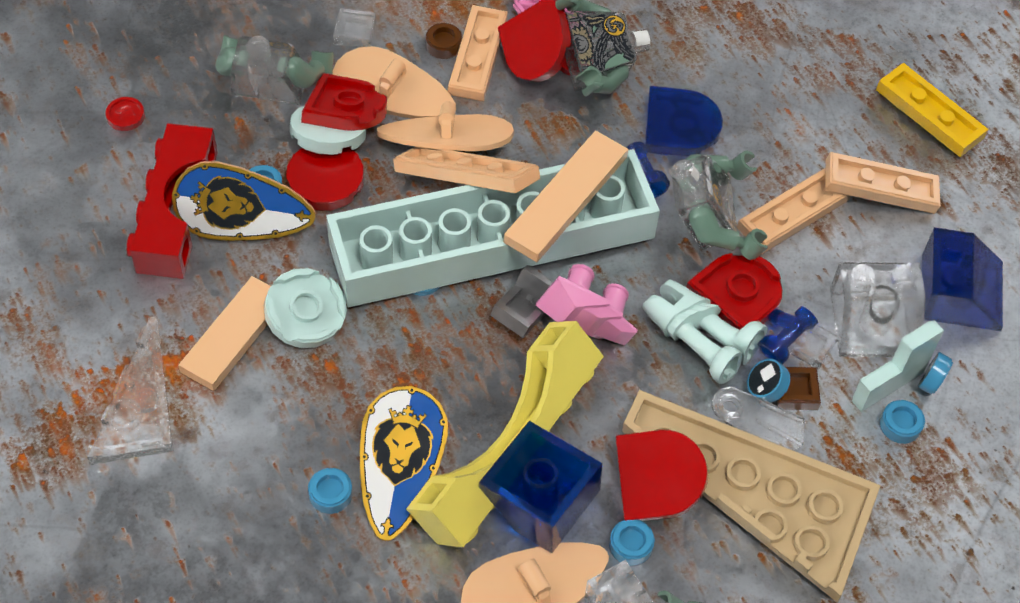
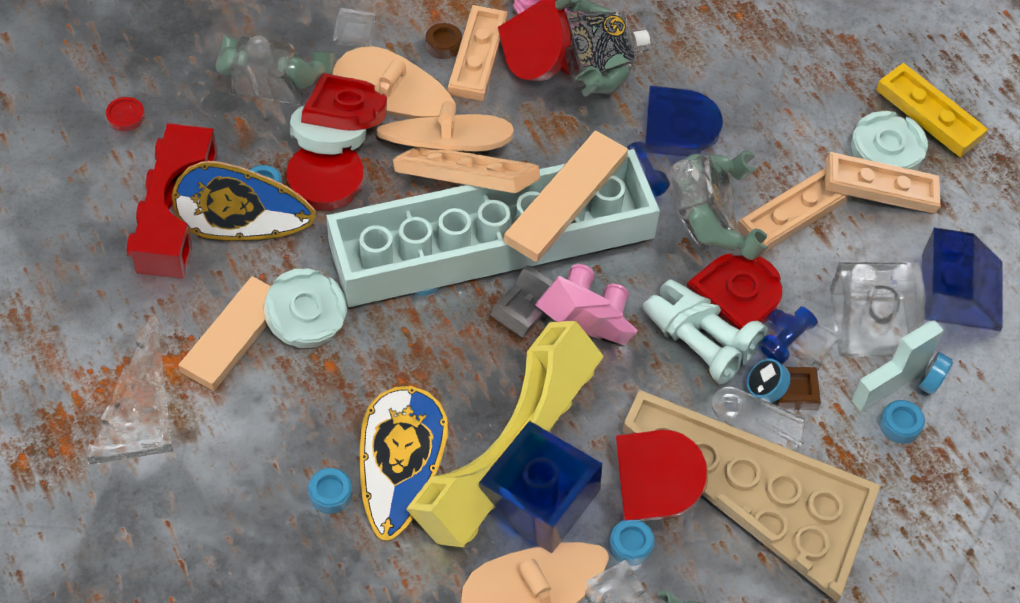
none -> light aqua tile [850,111,928,171]

